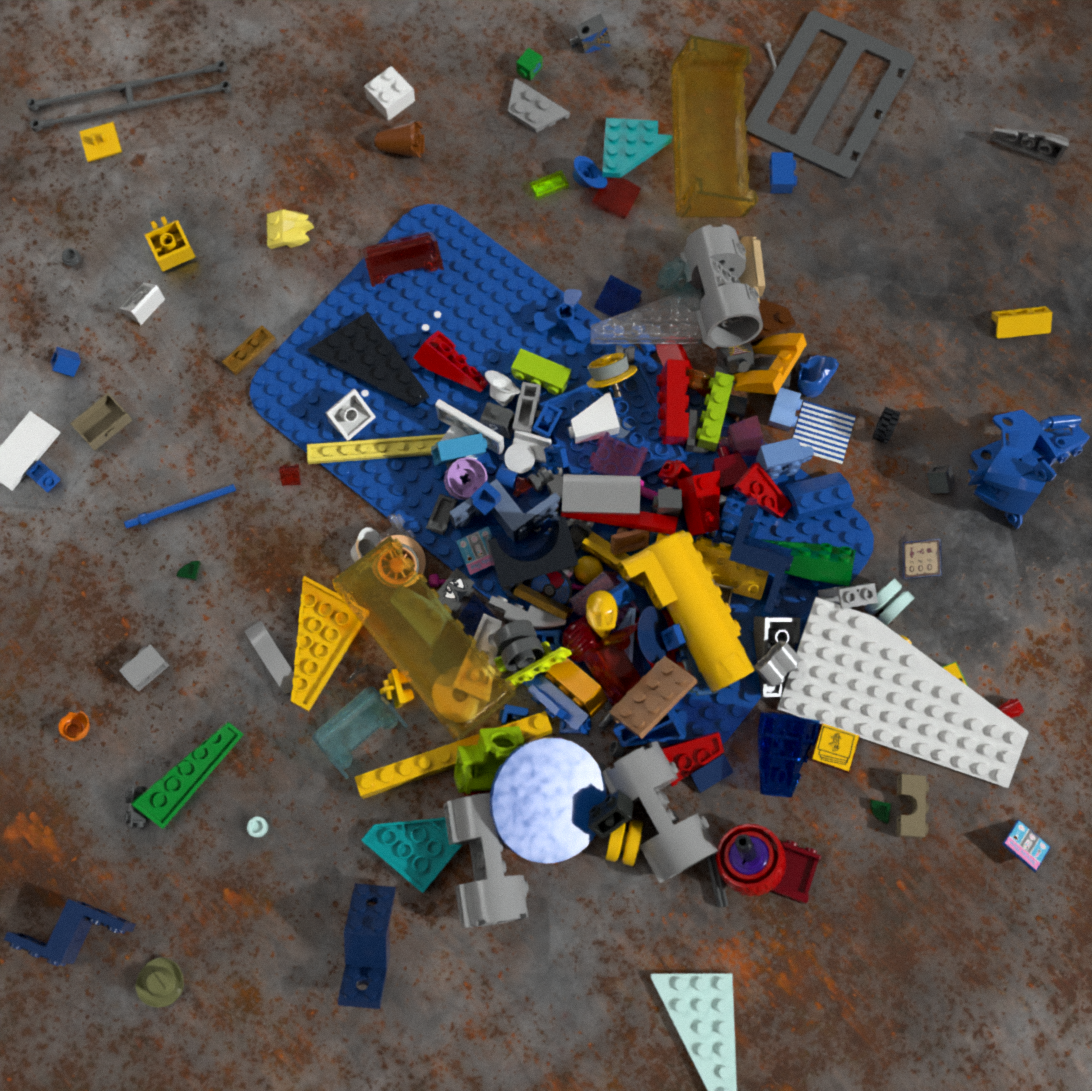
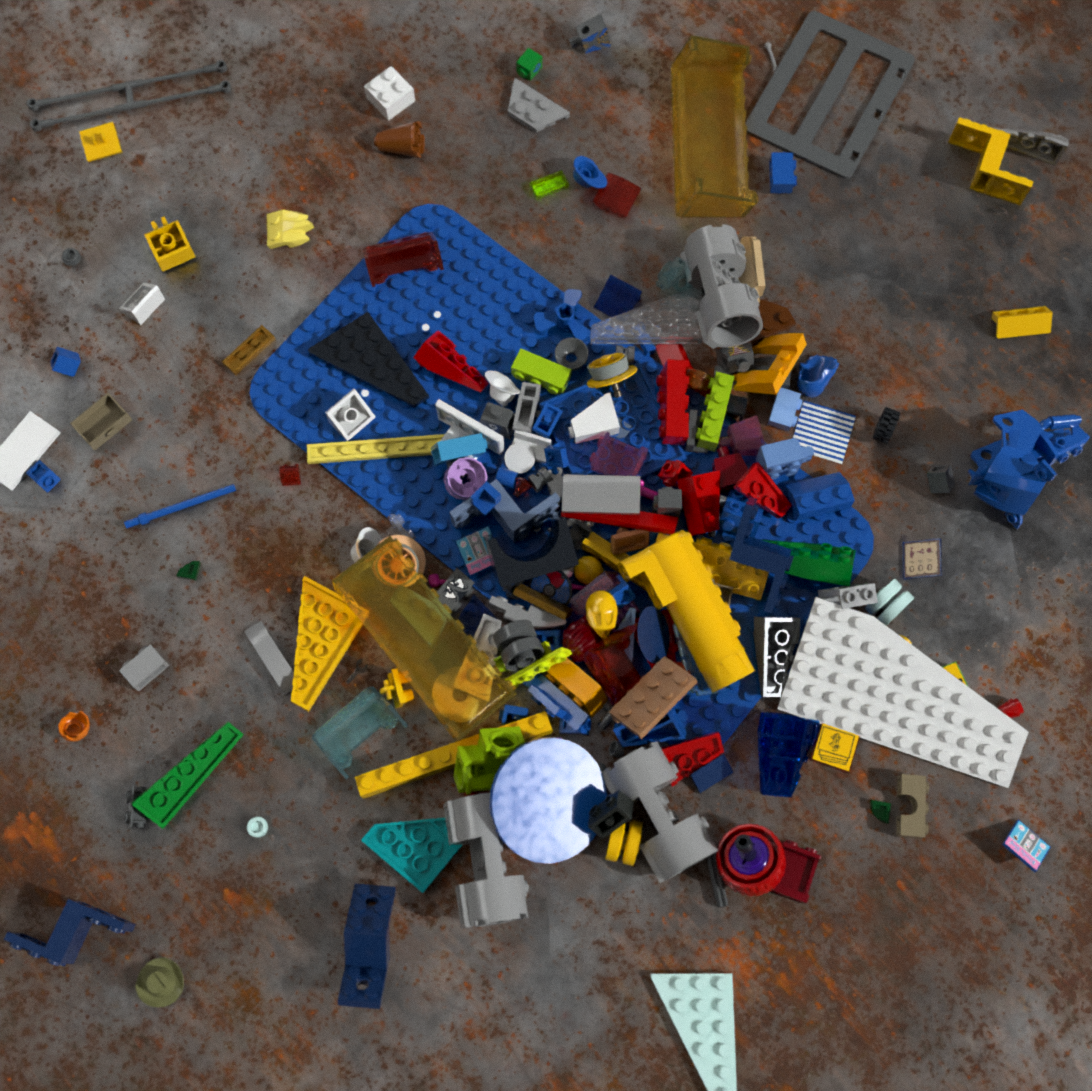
dark grey tile [426,494,458,536] -> none
teal wing [602,118,673,178] -> none
blue bracket [660,624,686,651] -> none
light grey brick [753,640,801,687] -> none
none -> dark grey piece [555,338,588,371]
none -> yellow bracket [948,117,1034,206]

